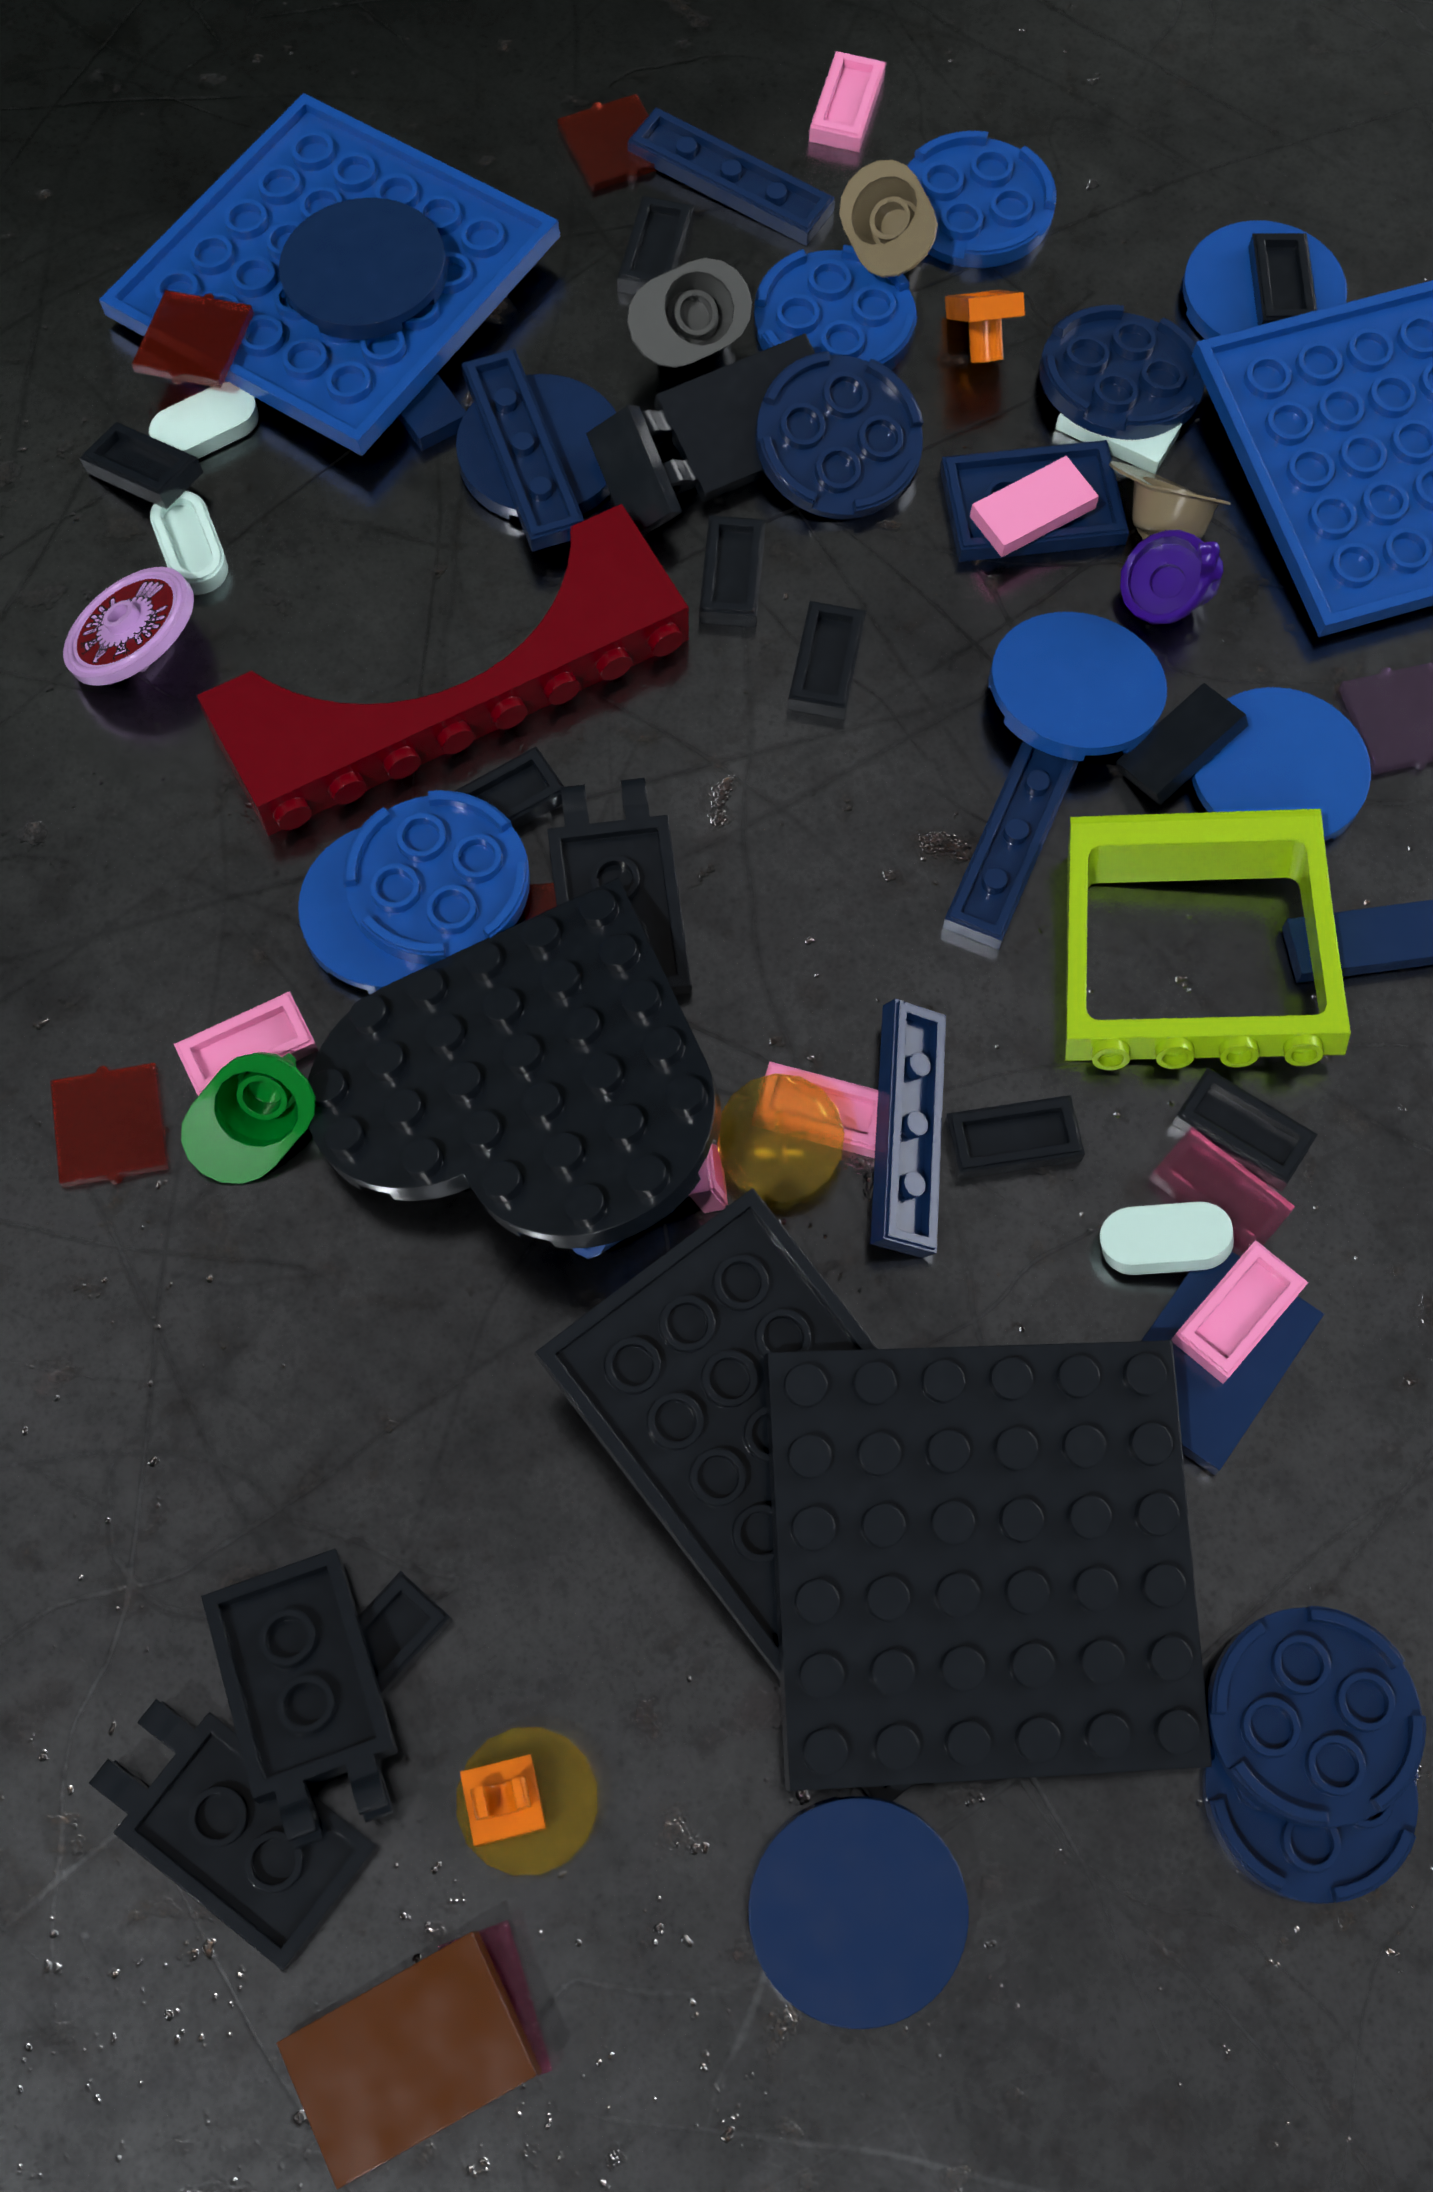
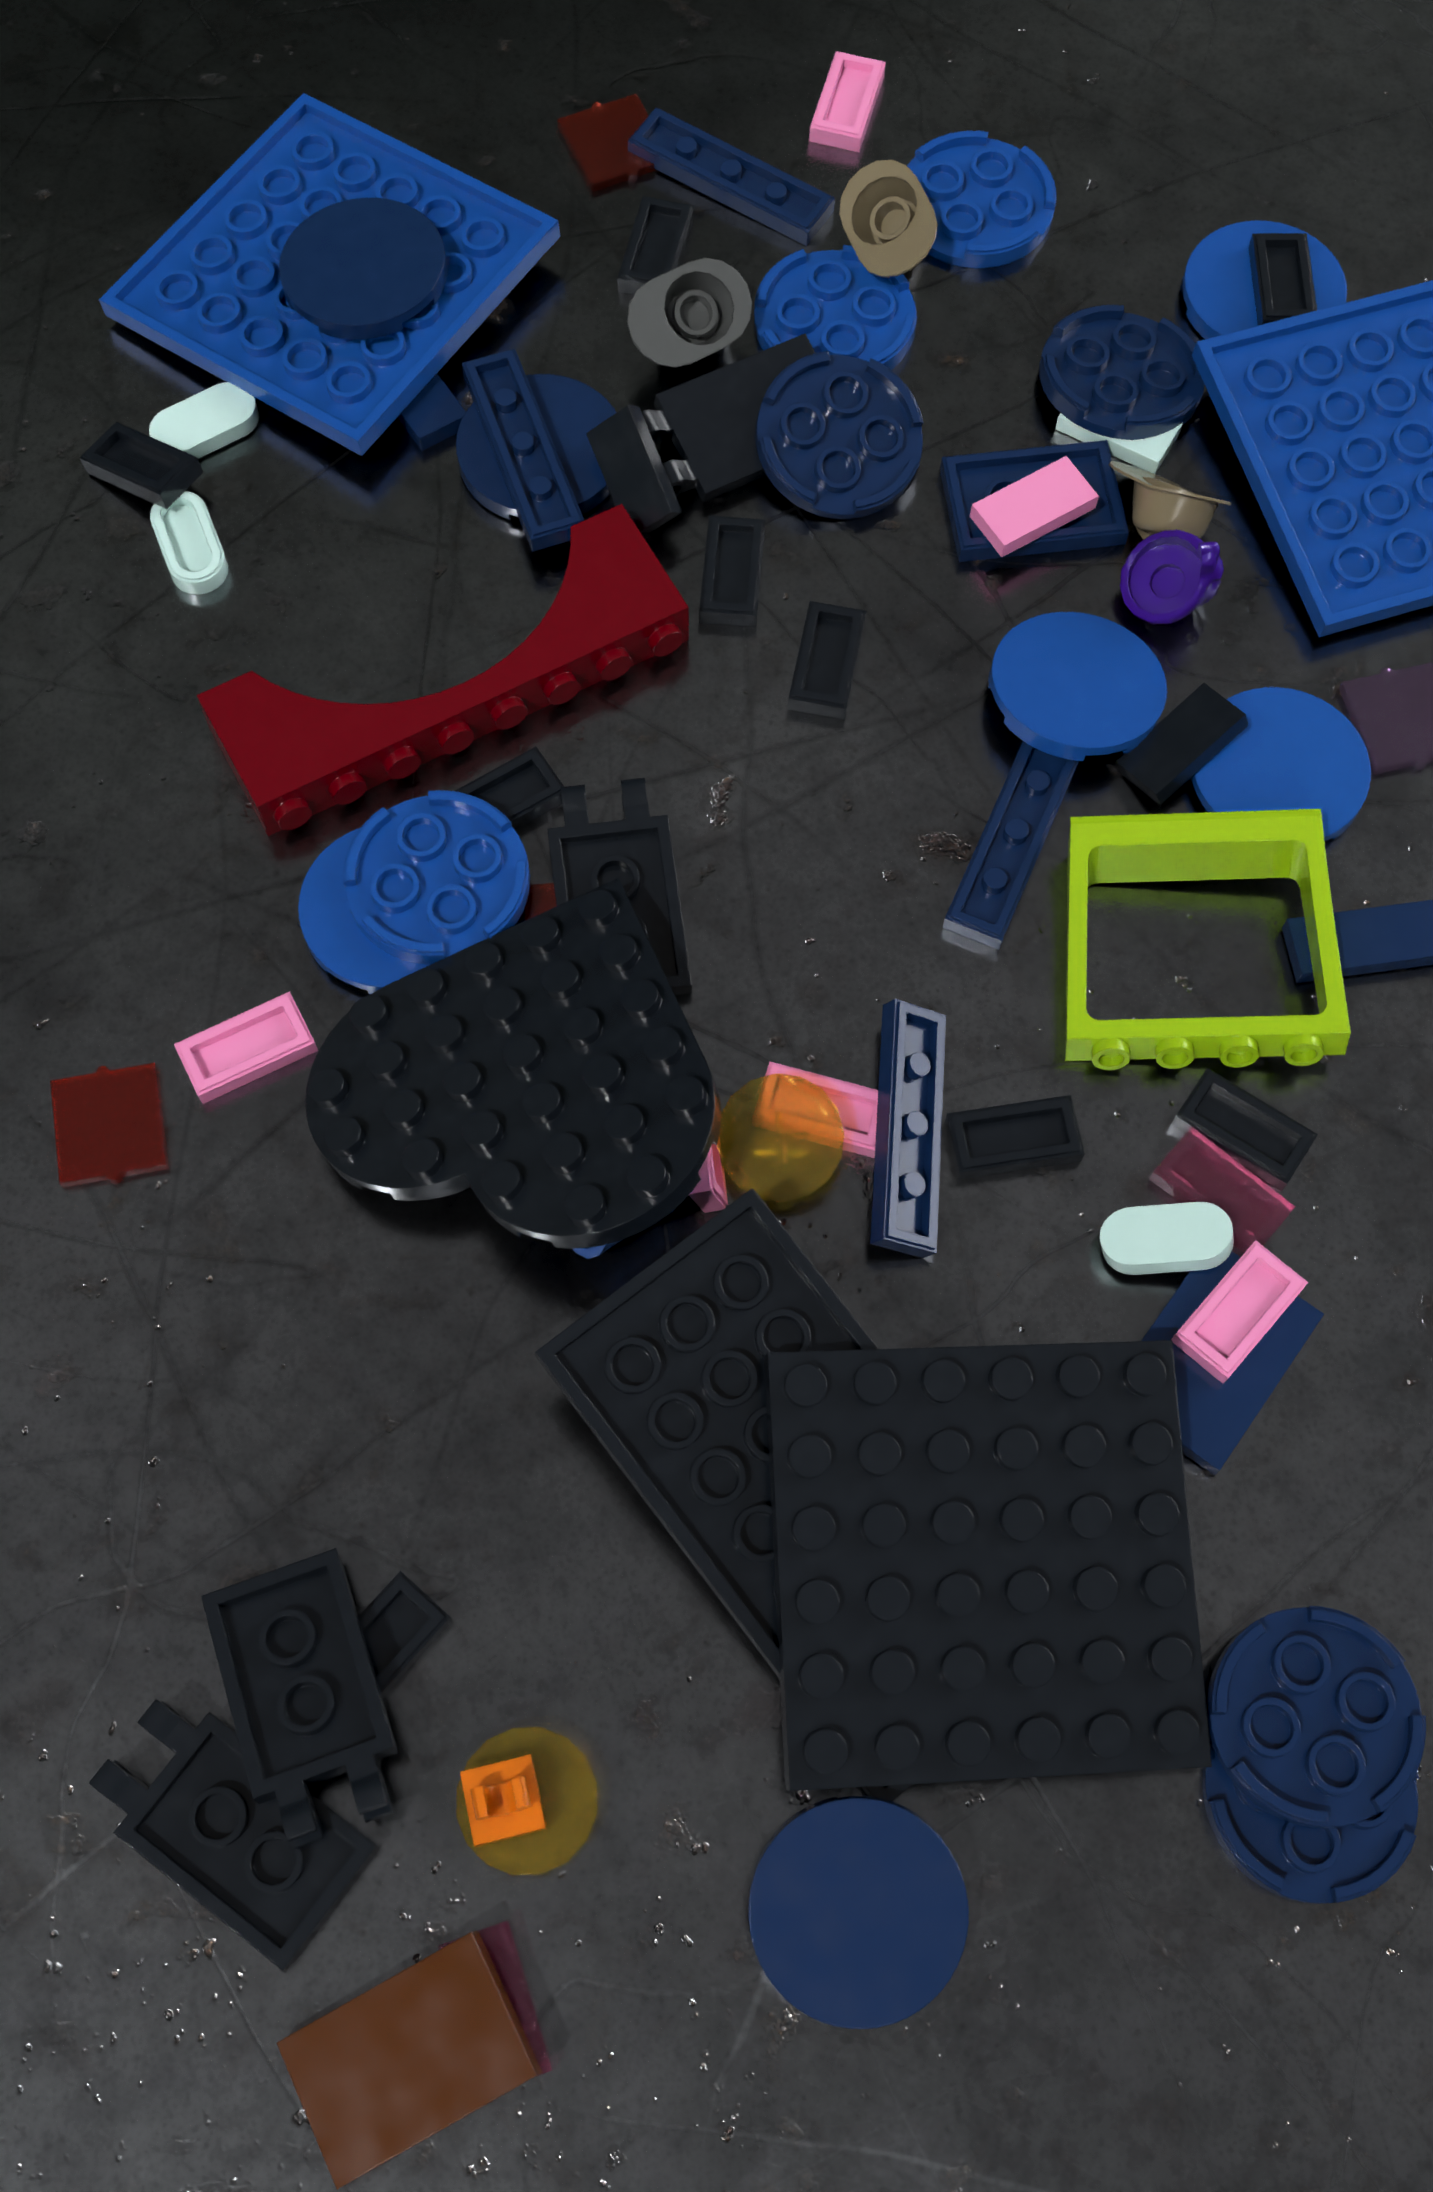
lavender shield [63,567,194,686] -> none
clear red piece [132,290,254,388] -> none
green piece [181,1052,315,1184] -> none
orange tile [945,290,1025,363] -> none

